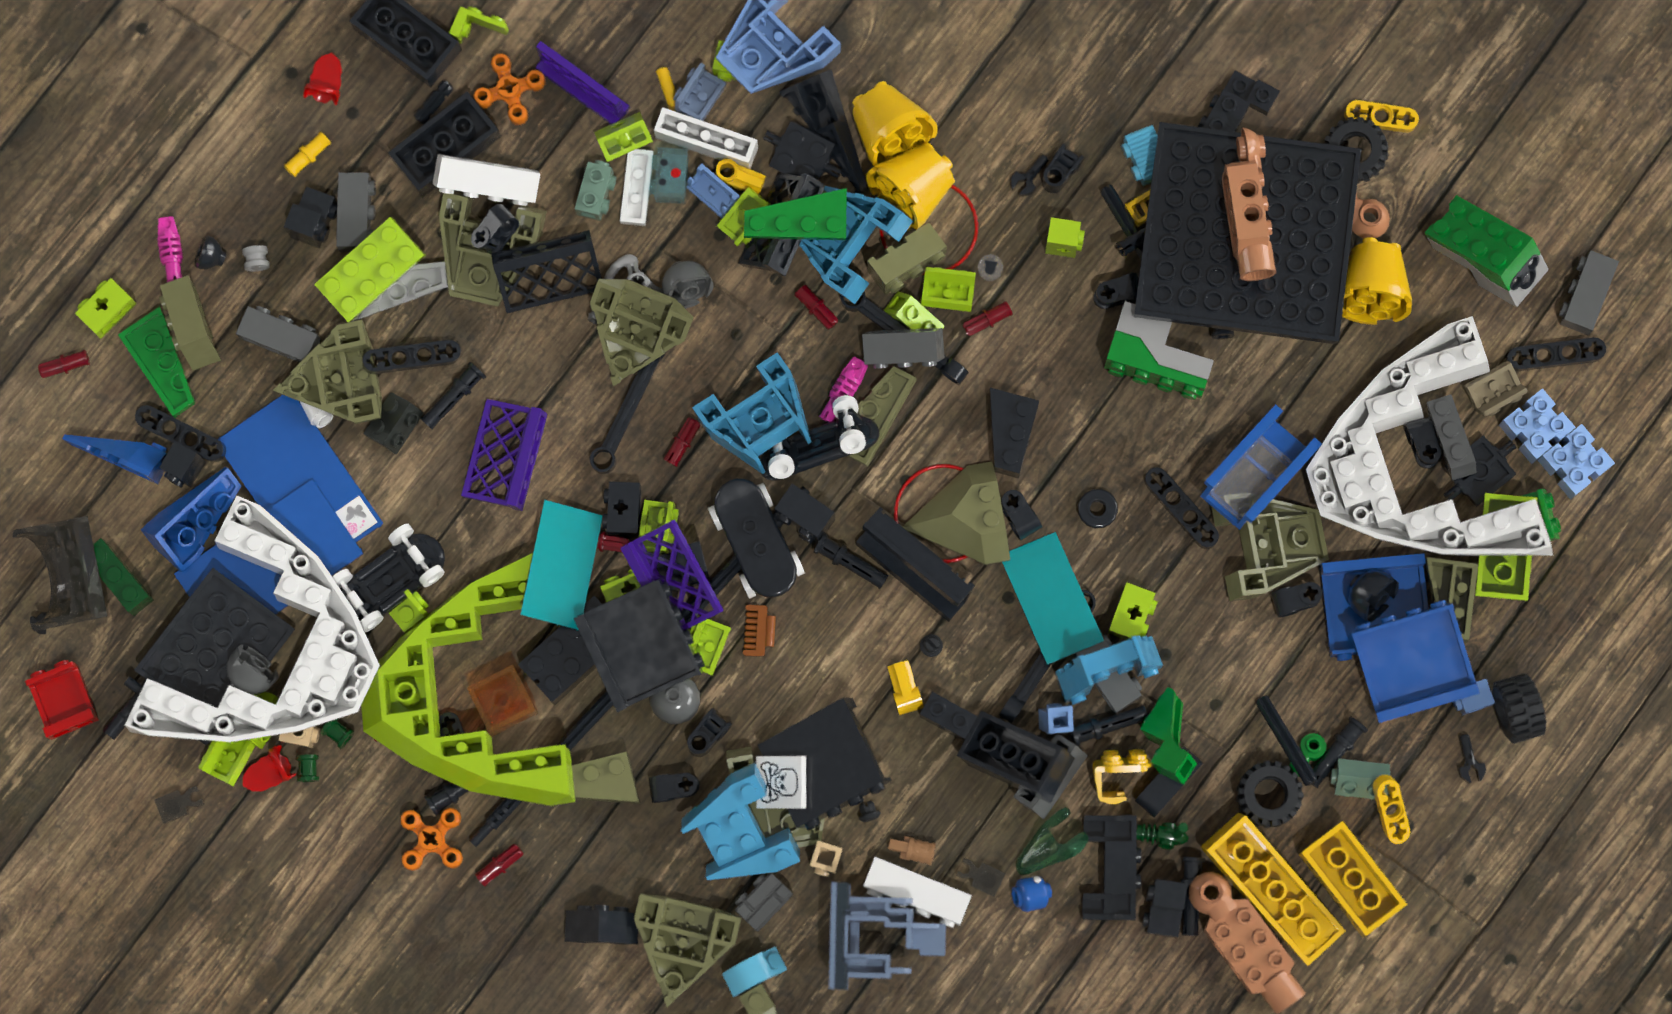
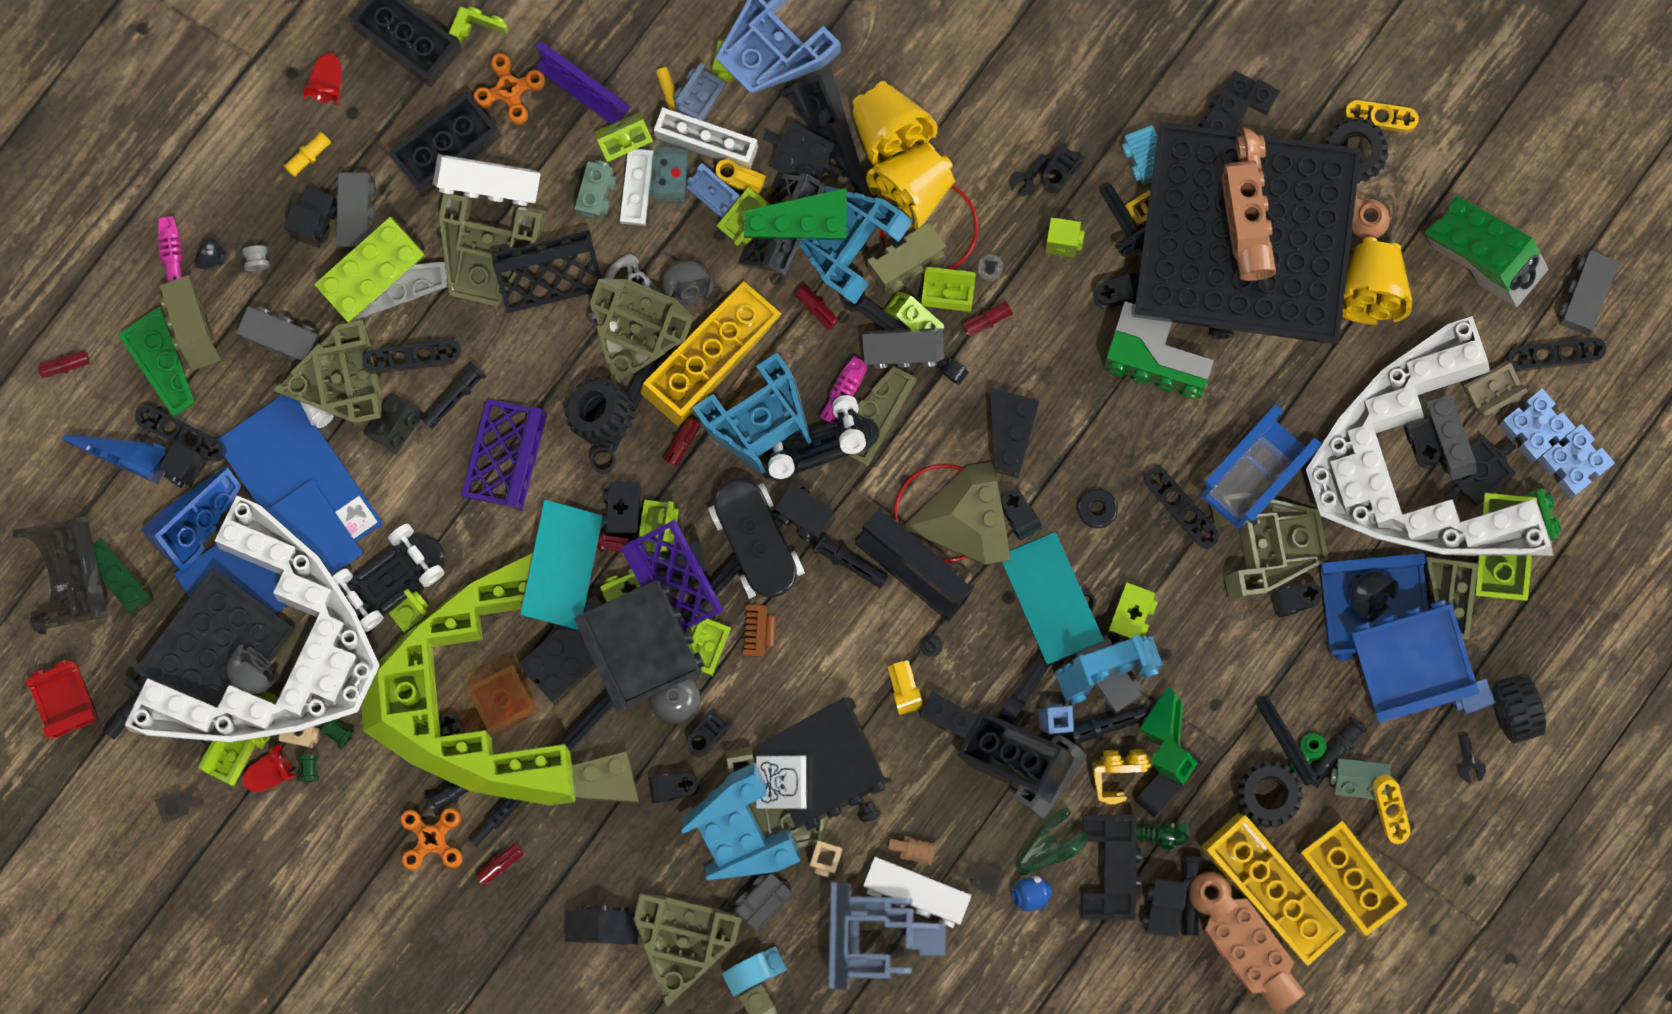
lime brick [75,278,137,339] -> none
black axle [414,80,453,124] -> none
black piece [471,204,519,254] -> none
none -> black tyre [565,377,635,447]
none -> yellow slope [641,281,782,427]

